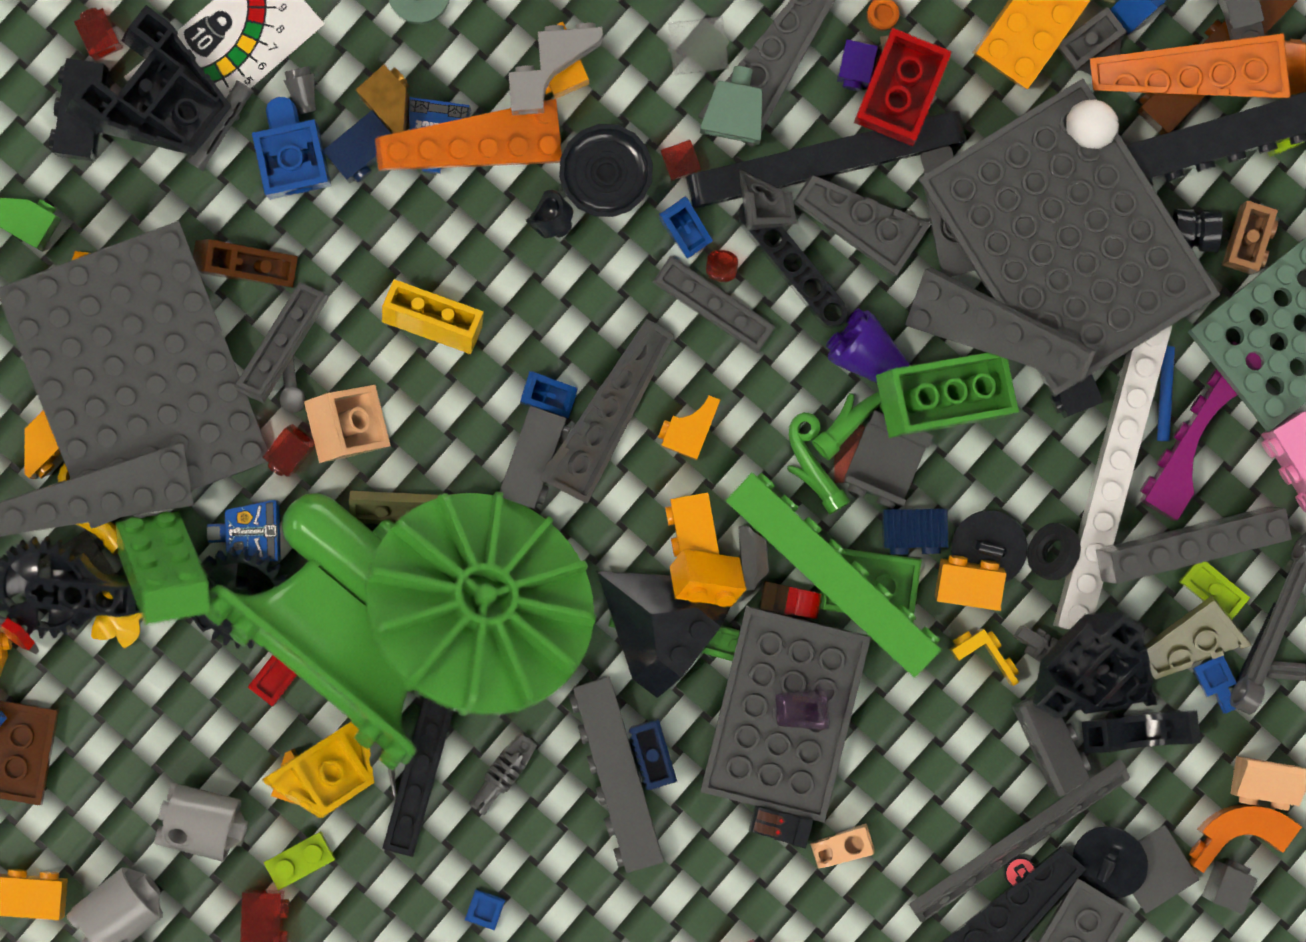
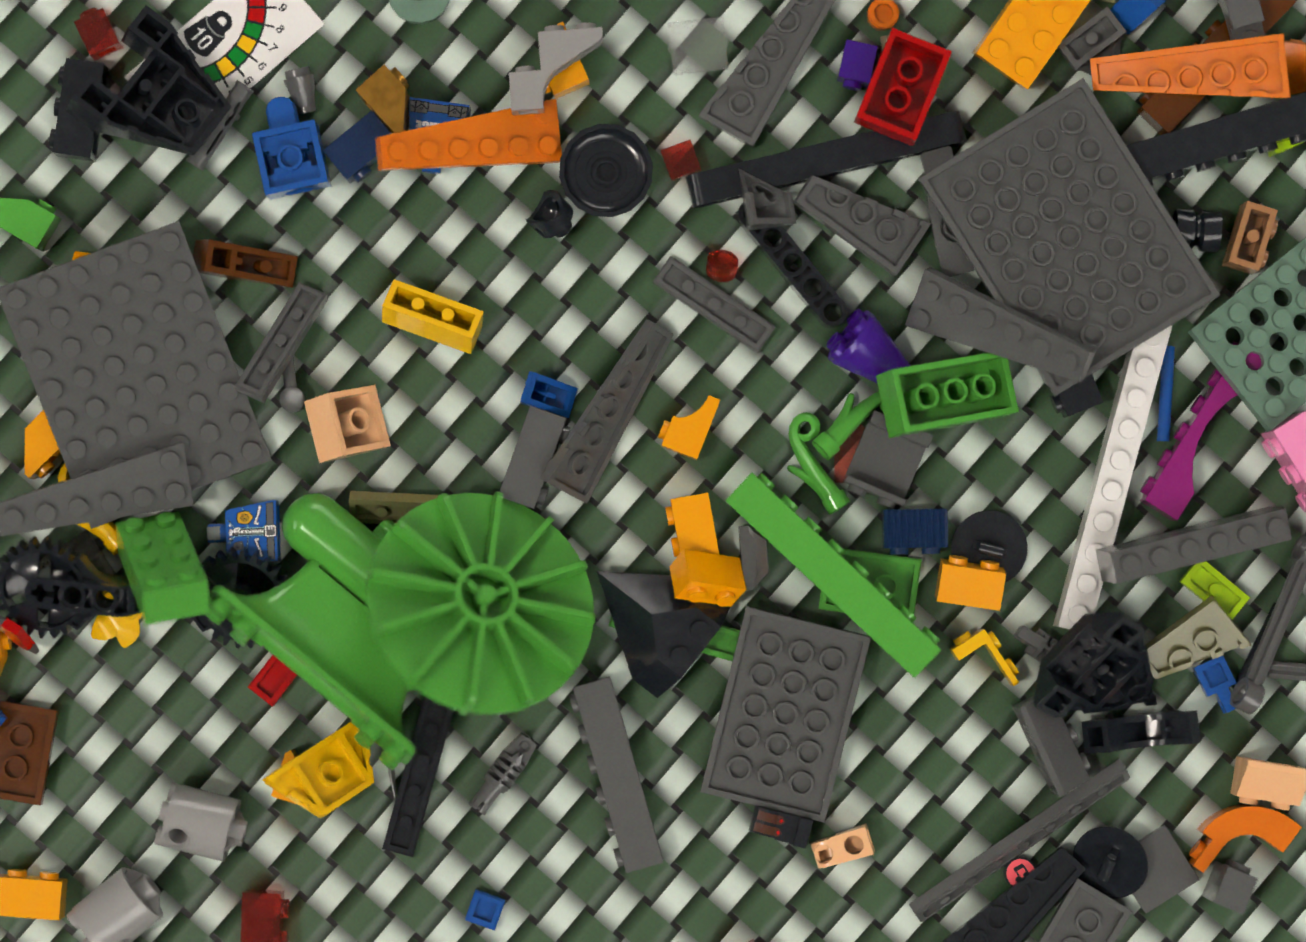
clear red brick [262,424,315,477] -> none
lime plate [263,831,336,891] -> none
dark blue brick [629,718,677,790] -> none
blue slope [659,196,713,259] -> none
sand green torso [700,66,762,145] -> none
leg [759,581,822,619] -> none
clear purple slope [775,690,829,730] -> none
black tyre [1027,523,1081,580] -> none
white hair [1067,100,1119,149] -> none

